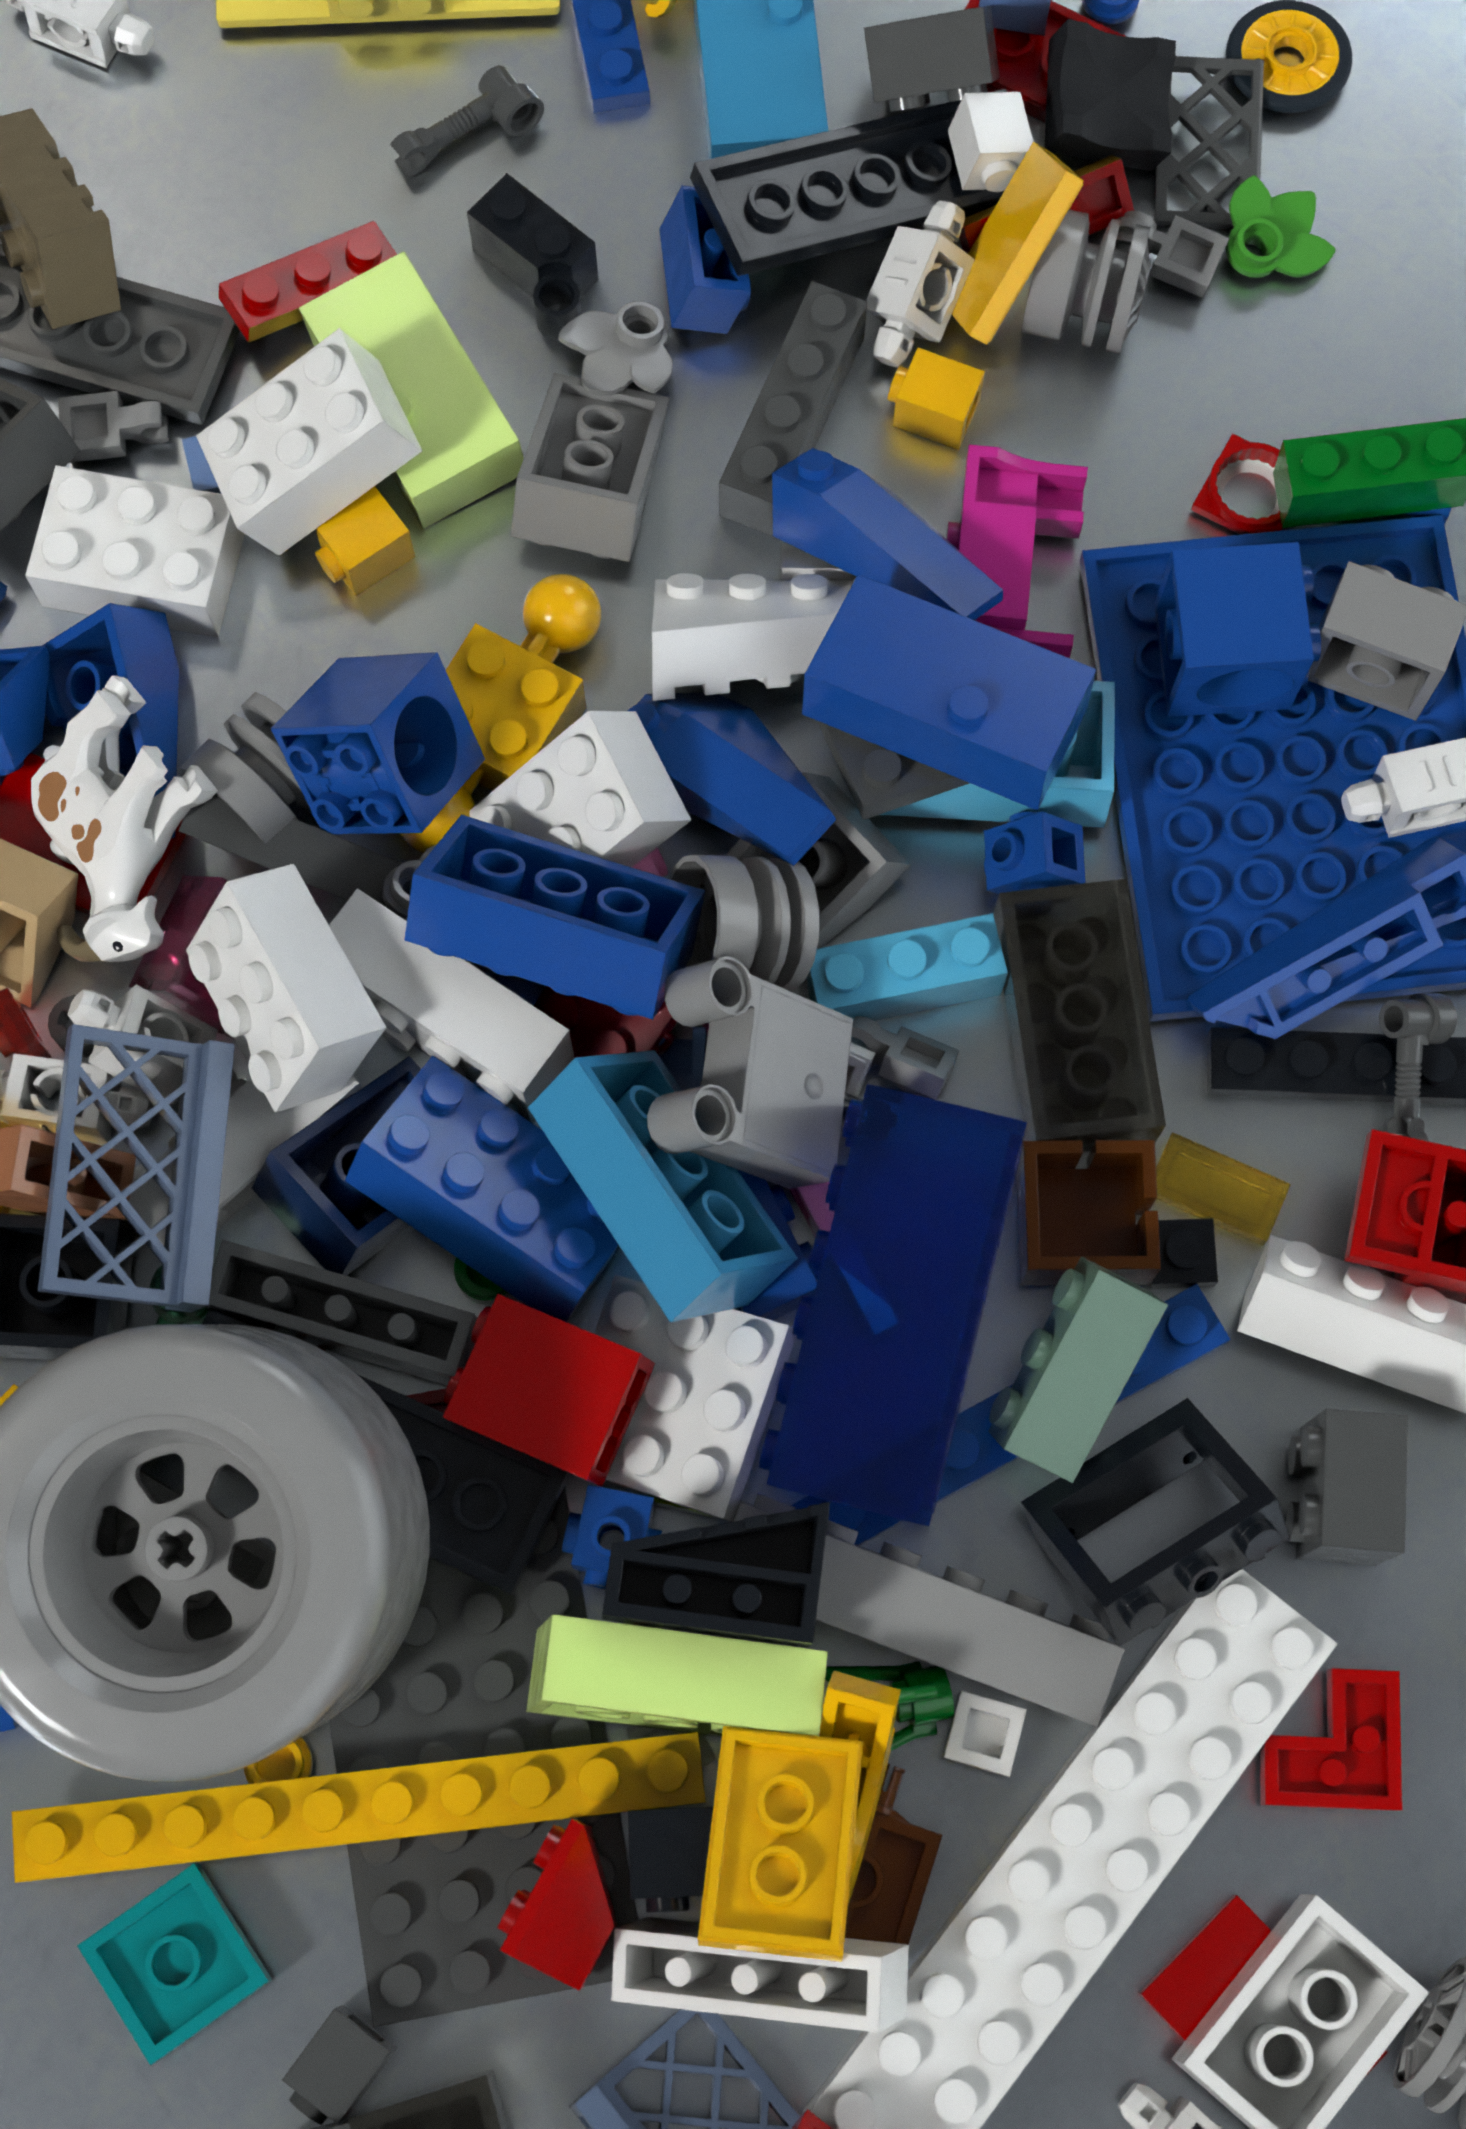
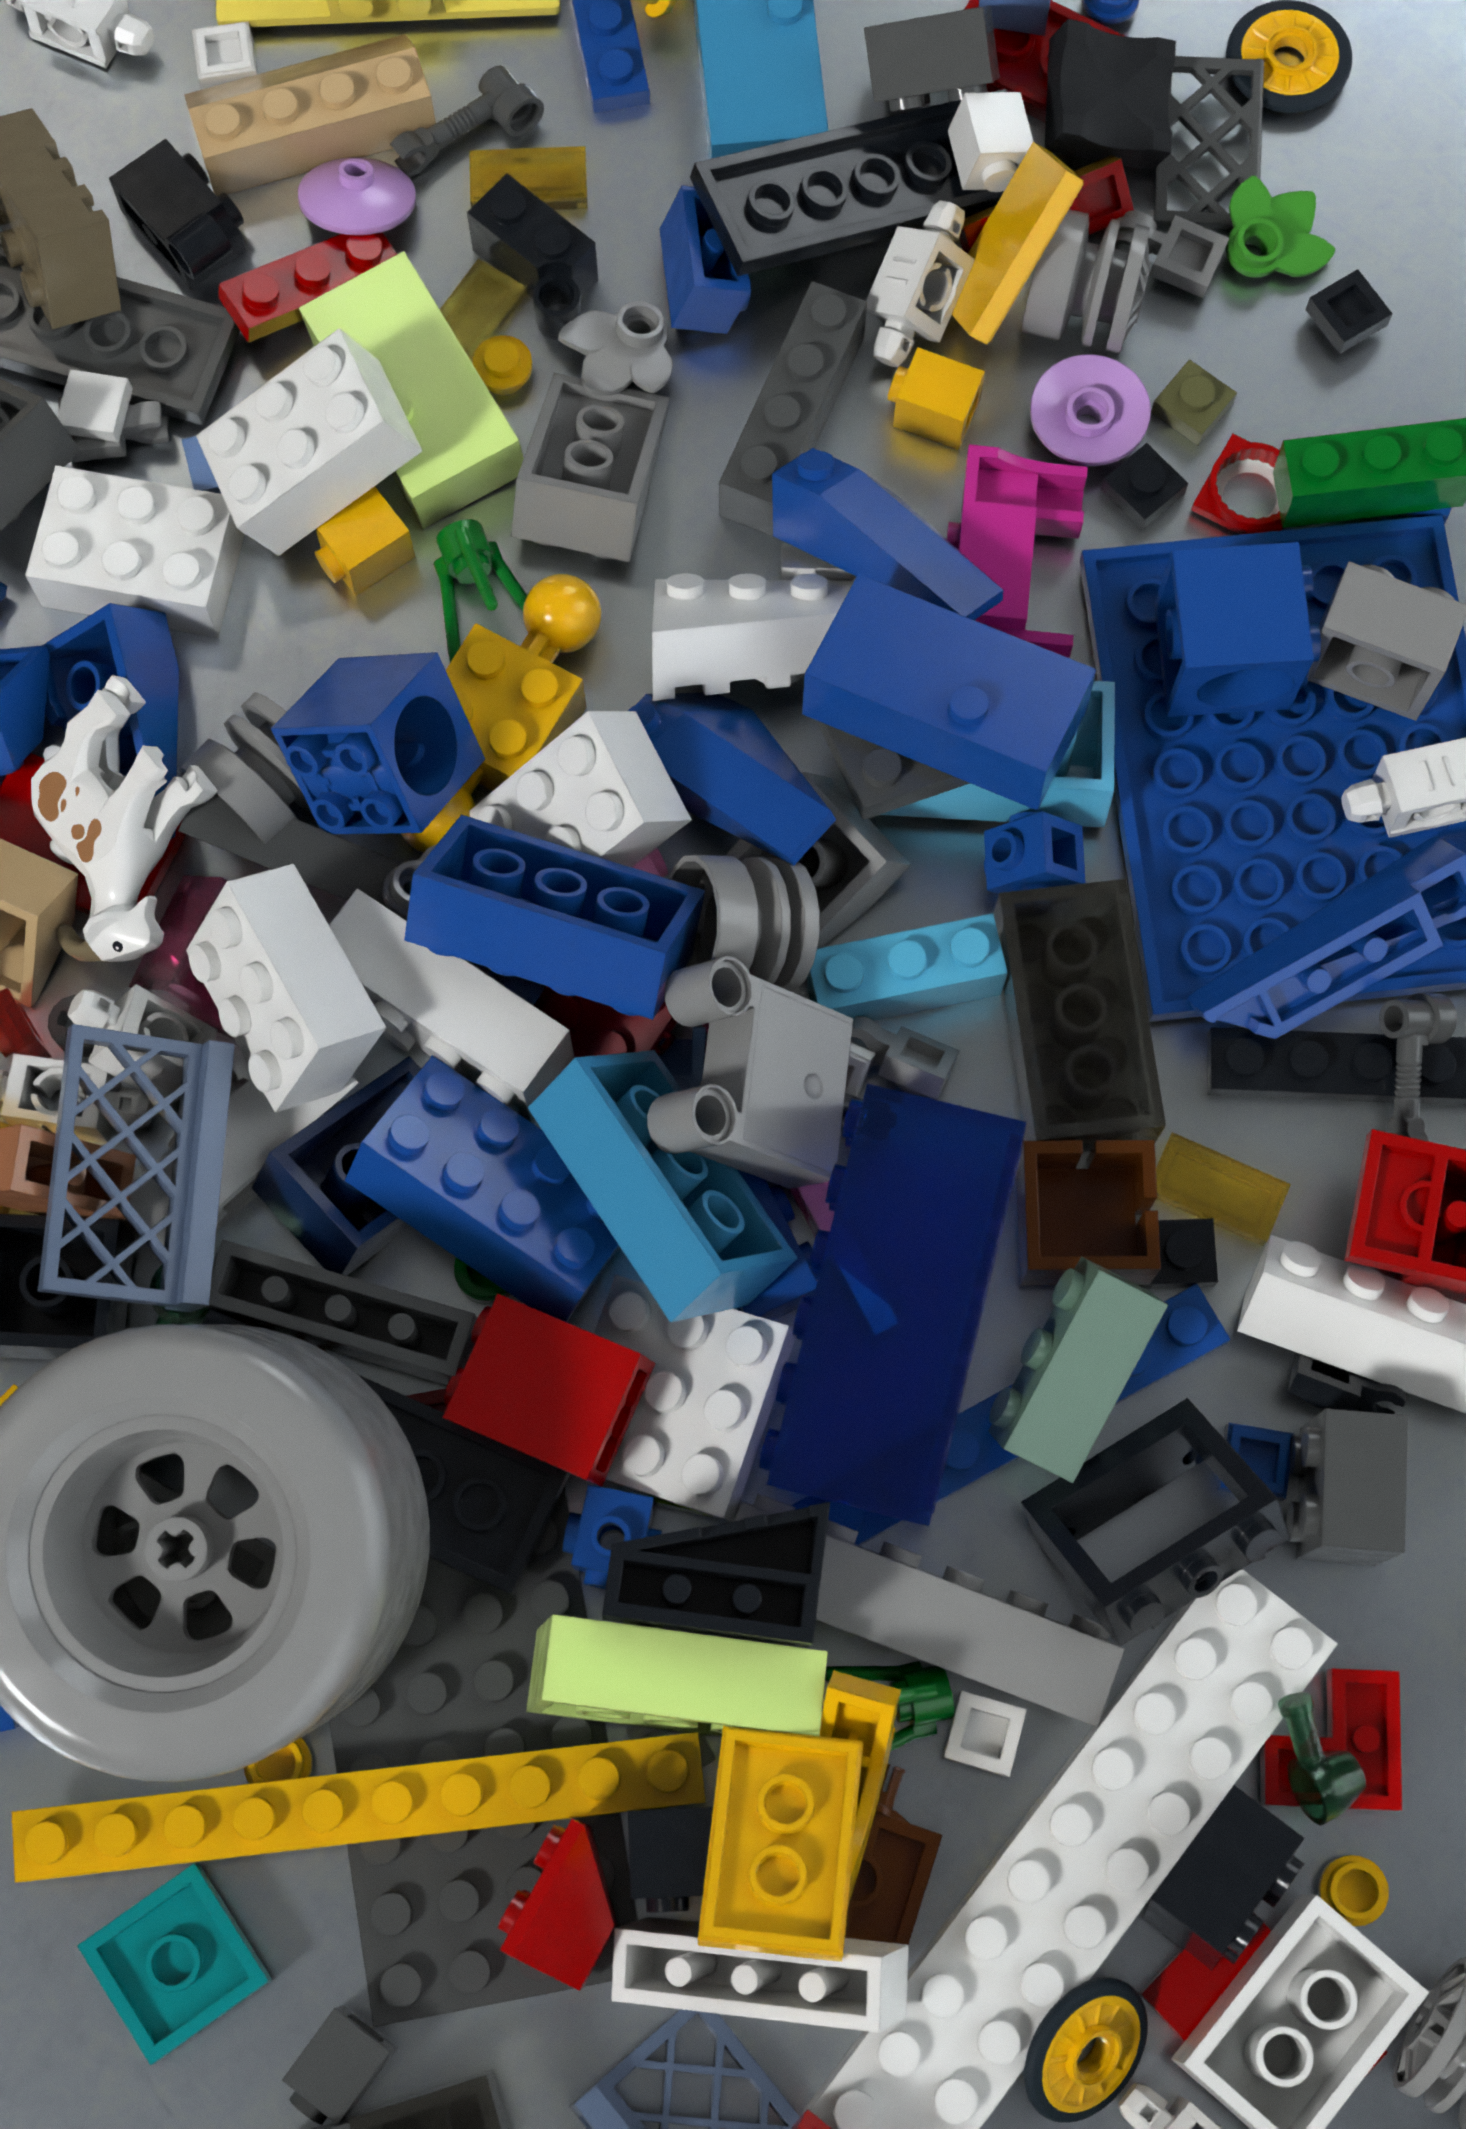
none -> white tile [57,369,133,442]
none -> black hinge [109,138,246,290]
none -> tan slope [184,34,436,196]
none -> white tile [192,22,258,89]
none -> lavender dish [298,157,416,235]
none -> green plant [433,519,527,662]
none -> clear yellow tile [440,259,527,364]
none -> clear yellow tile [469,146,588,210]
none -> yellow plate [473,335,532,395]
none -> yellow wheel [1024,1978,1148,2123]
none -> lavender dish [1030,354,1151,466]
none -> black plate [1101,443,1188,530]
none -> black brick [1144,1785,1305,1971]
none -> olive plate [1151,359,1237,446]
none -> blue tile [1217,1422,1294,1501]
none -> clear green bar [1278,1692,1366,1825]
none -> black plate [1288,1352,1407,1414]
none -> black plate [1305,269,1393,354]
none -> yellow plate [1318,1855,1389,1926]

